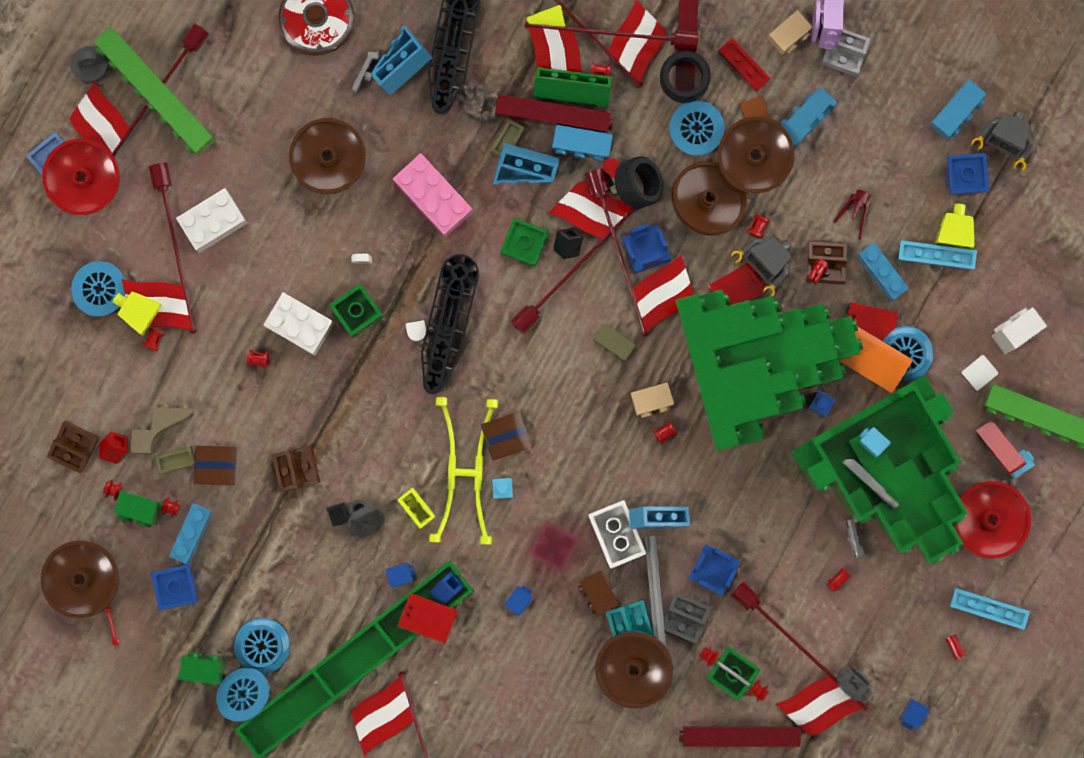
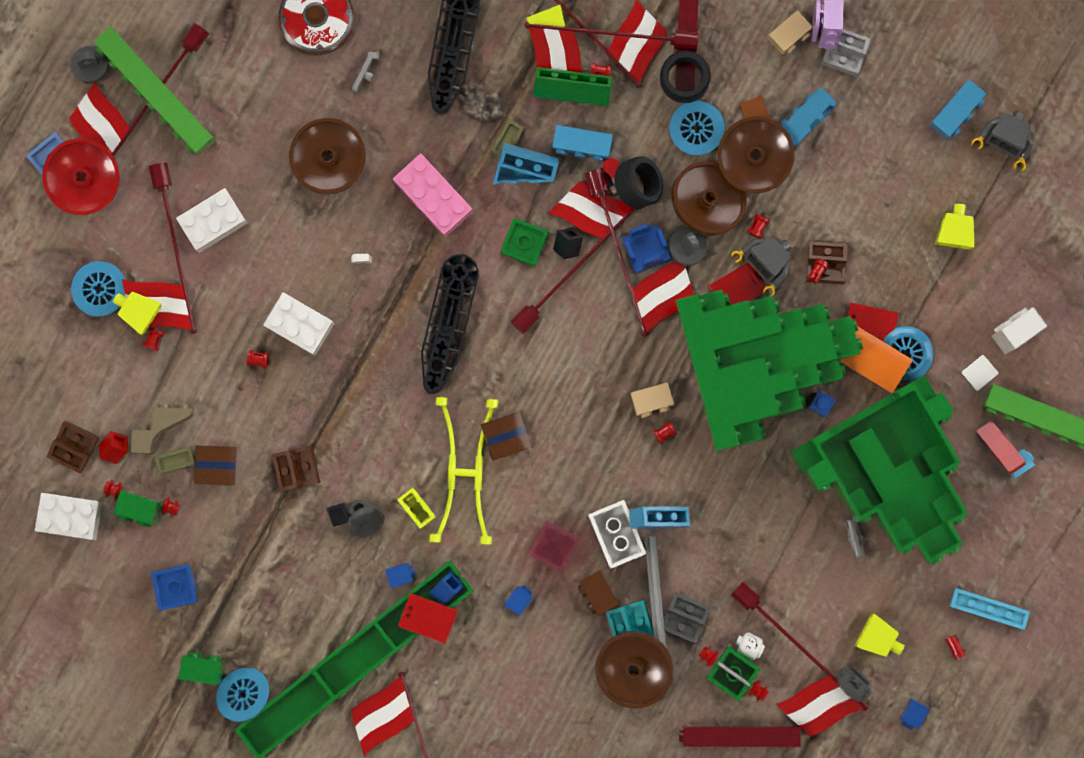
reddish brown dish [41,541,119,618] -> none
red hinge [104,606,120,646] -> none
dark azure brick [169,503,214,564] -> none
dark azure piece [234,618,290,674] -> none
green brick [329,283,384,338] -> none
dark azure wedge [371,24,432,95] -> none
white tile [406,320,426,341] -> none
medium azure brick [492,478,513,499] -> none
dark red brick [495,94,614,134] -> none
olive tile [594,324,636,361] -> none
blue panel [688,544,740,596] -> none
red tile [718,38,771,93] -> none
red pin [826,568,851,592] -> none
dark red plant [833,189,871,240] -> none
light grey piece [842,459,899,510] -> none
dark azure brick [856,243,909,302] -> none
medium azure brick [858,427,891,458] -> none
medium azure plate [898,241,977,270] -> none
blue panel [945,153,989,197] -> none
red dish [953,481,1031,559] -> none
none -> white brick [35,493,103,540]
none -> dark grey tile [668,228,706,266]
none -> white head [735,633,765,661]
none -> neon yellow torso [854,613,905,657]

